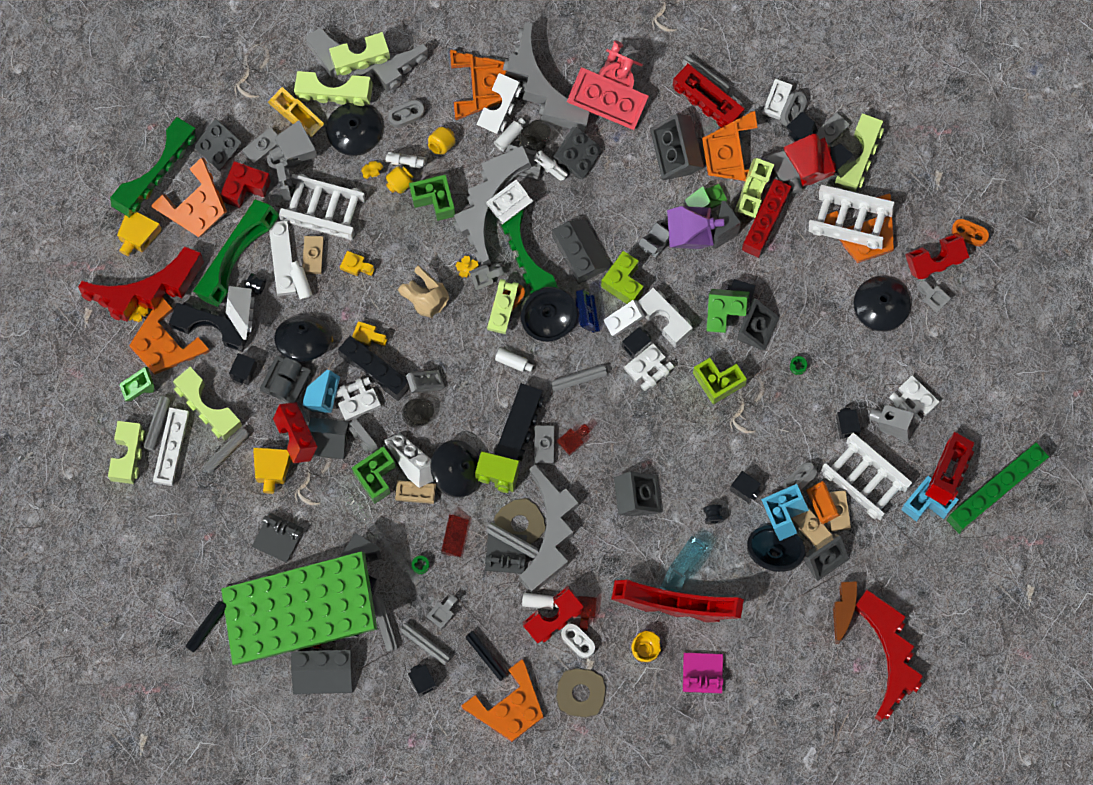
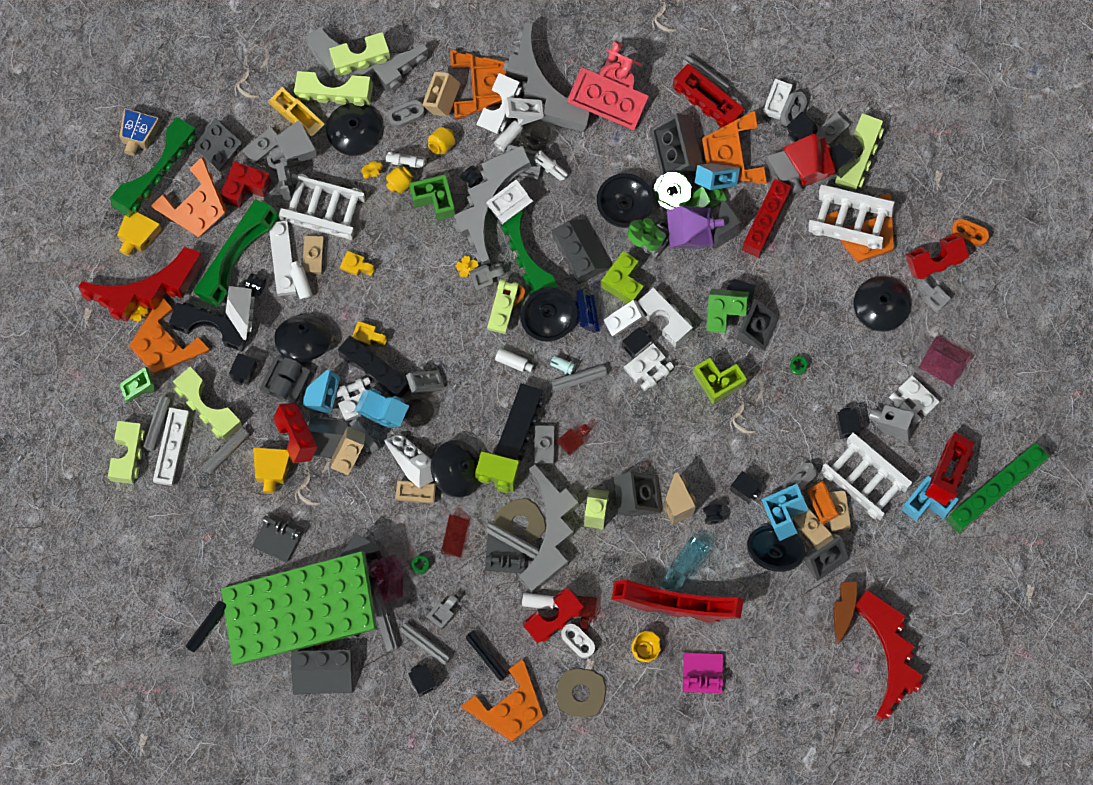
bright green brick [352,446,396,504] -> none
tan piece [398,265,449,318] -> none
dark grey plate [553,126,602,179] -> none
yellowish green arch [734,158,774,218] -> none
none -> torso [120,108,161,156]
none -> tan brick [331,426,365,475]
none -> medium azure brick [354,388,409,428]
none -> clear pink slope [370,554,404,603]
none -> tan brick [422,72,461,117]
none -> black wheel [460,165,483,188]
none -> white slope [504,97,544,125]
none -> light aqua pin [550,355,576,375]
none -> yellowish green slope [584,488,609,529]
none -> black dish [597,173,653,228]
none -> bright green plate [627,218,666,251]
none -> plate [654,171,692,209]
none -> tan slope [664,472,697,525]
none -> medium azure slope [695,163,740,190]
none -> clear pink slope [919,336,970,386]

